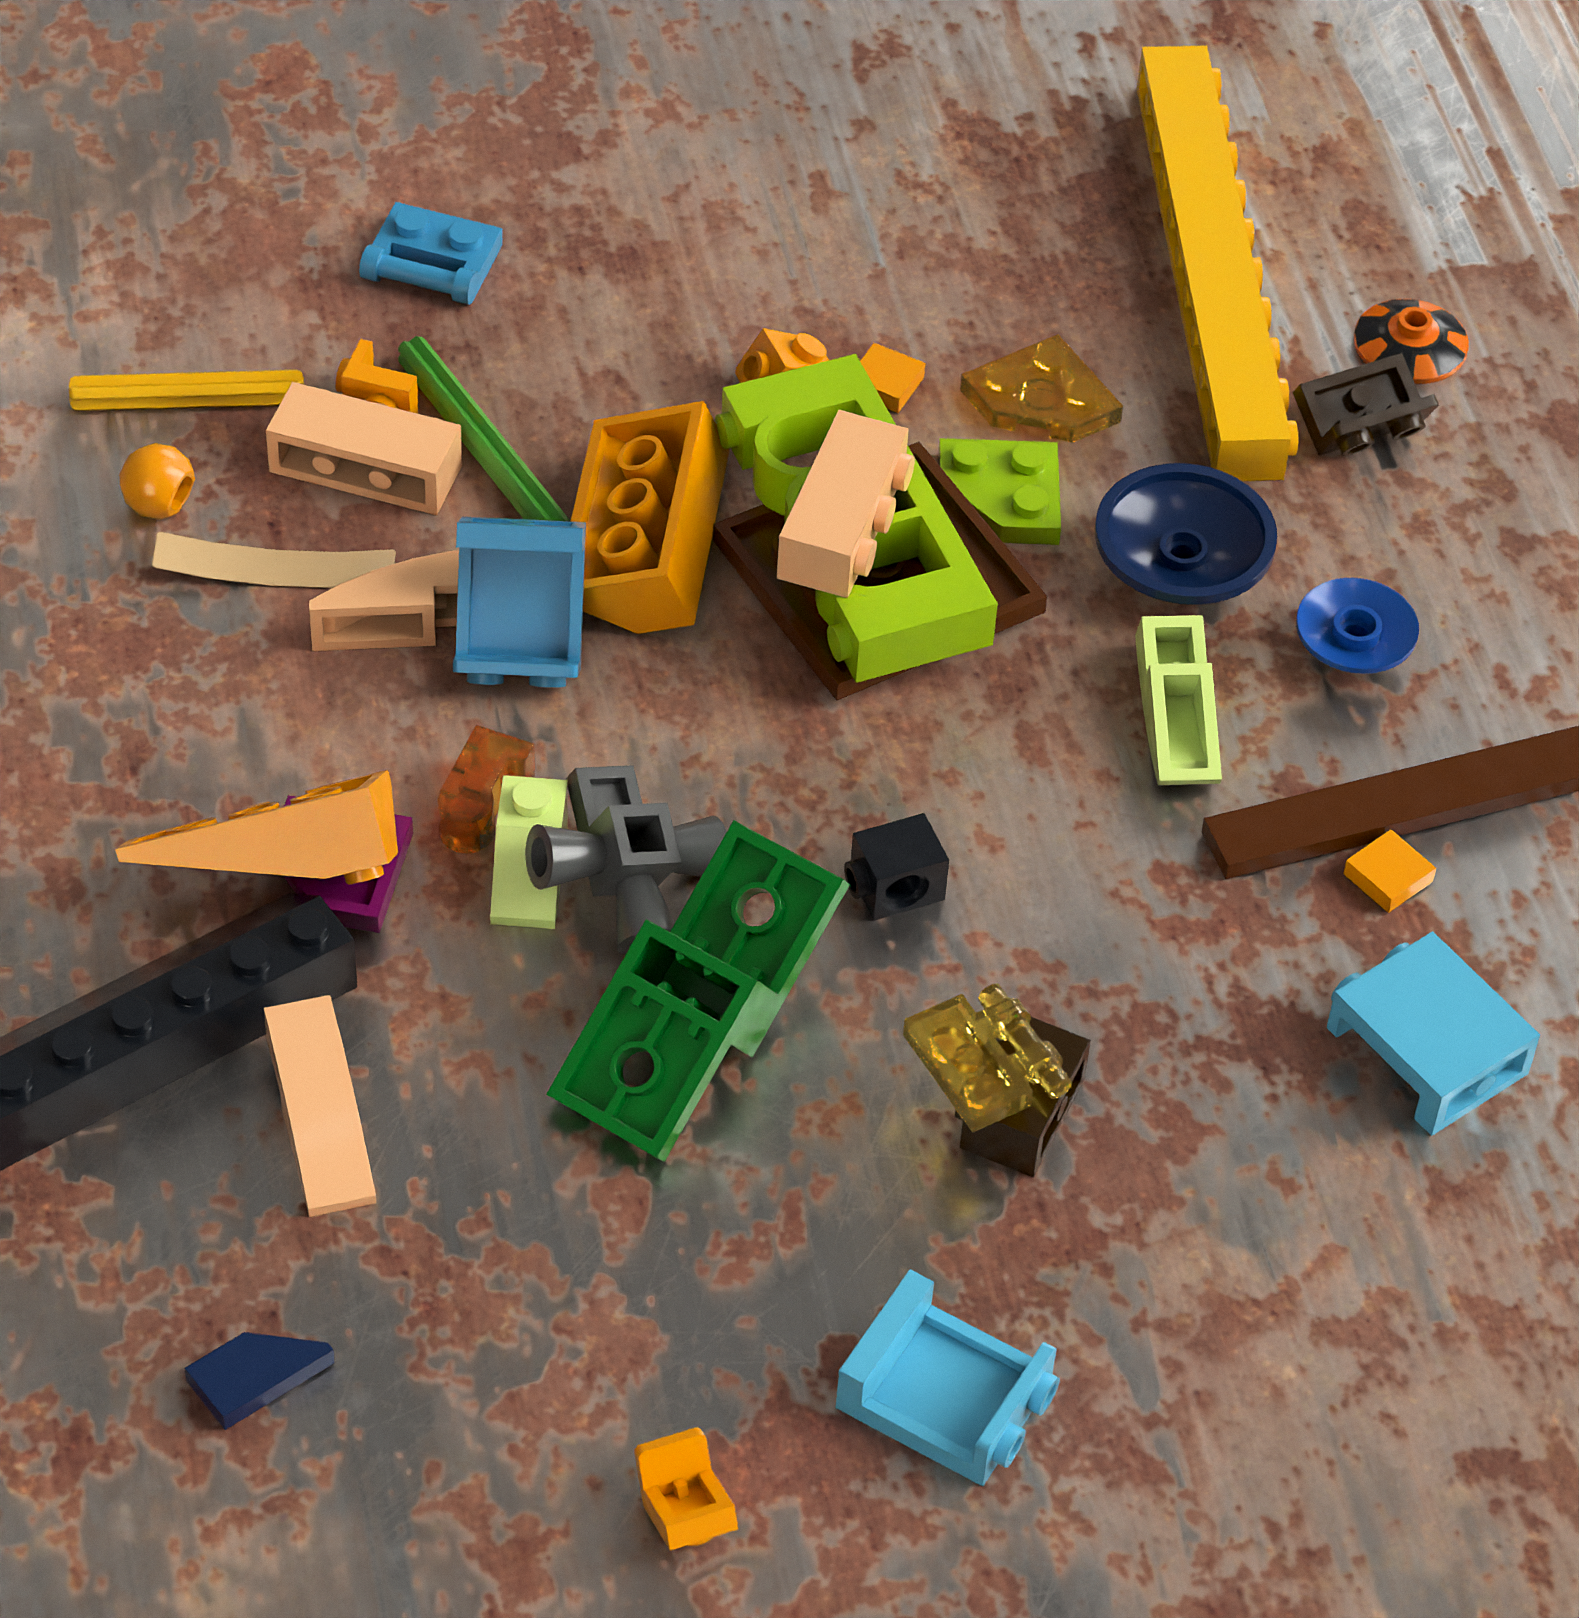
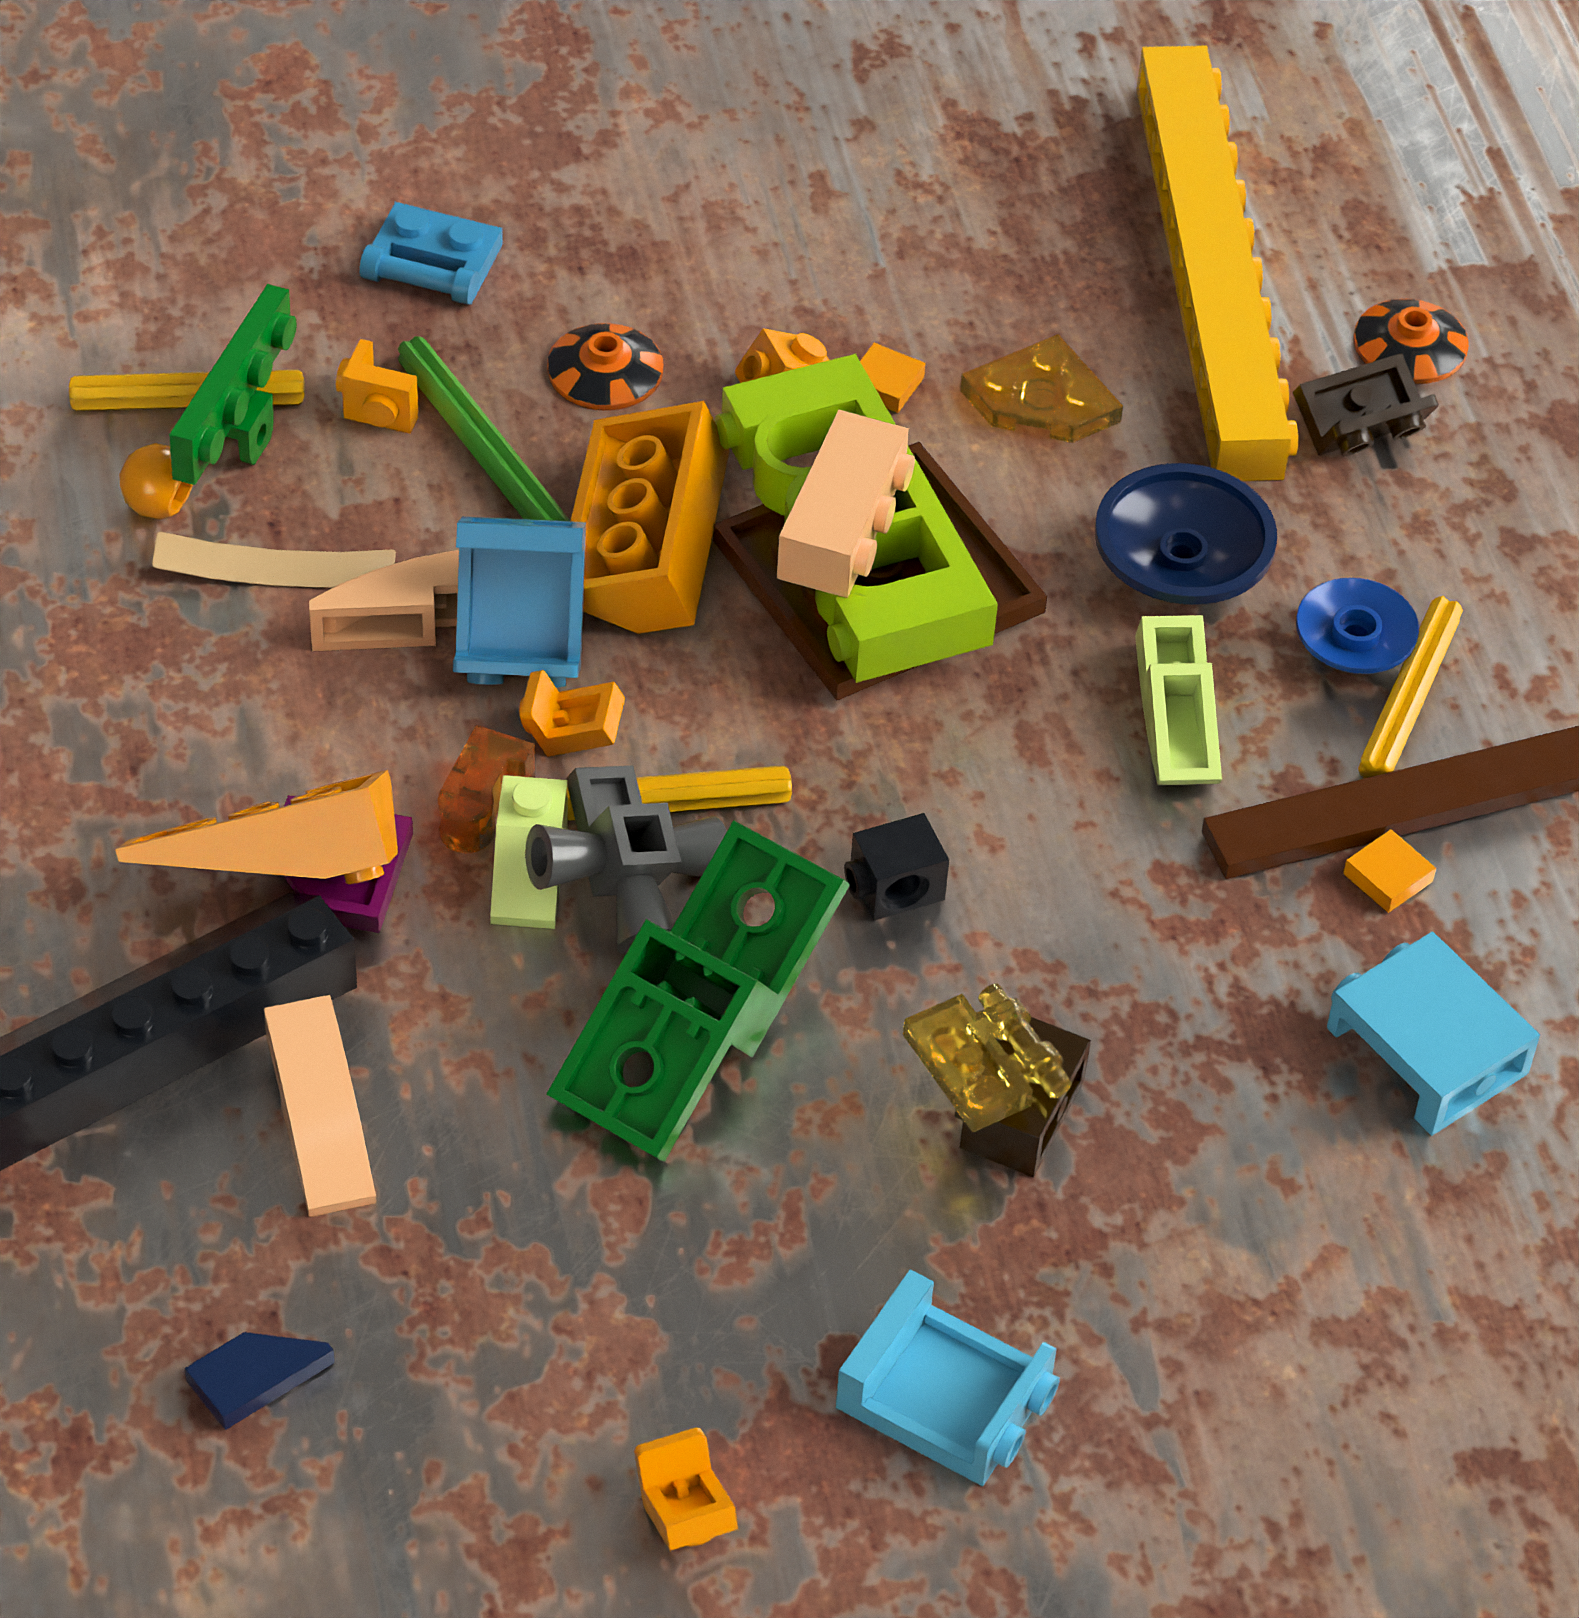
light nougat brick [266,382,462,515] -> none
lime plate [938,438,1061,545] -> none
none -> green plate [169,284,297,485]
none -> light orange bracket [519,670,625,757]
none -> dish [547,323,664,410]
none -> yellow axle [568,765,792,821]
none -> yellow axle [1358,596,1463,778]

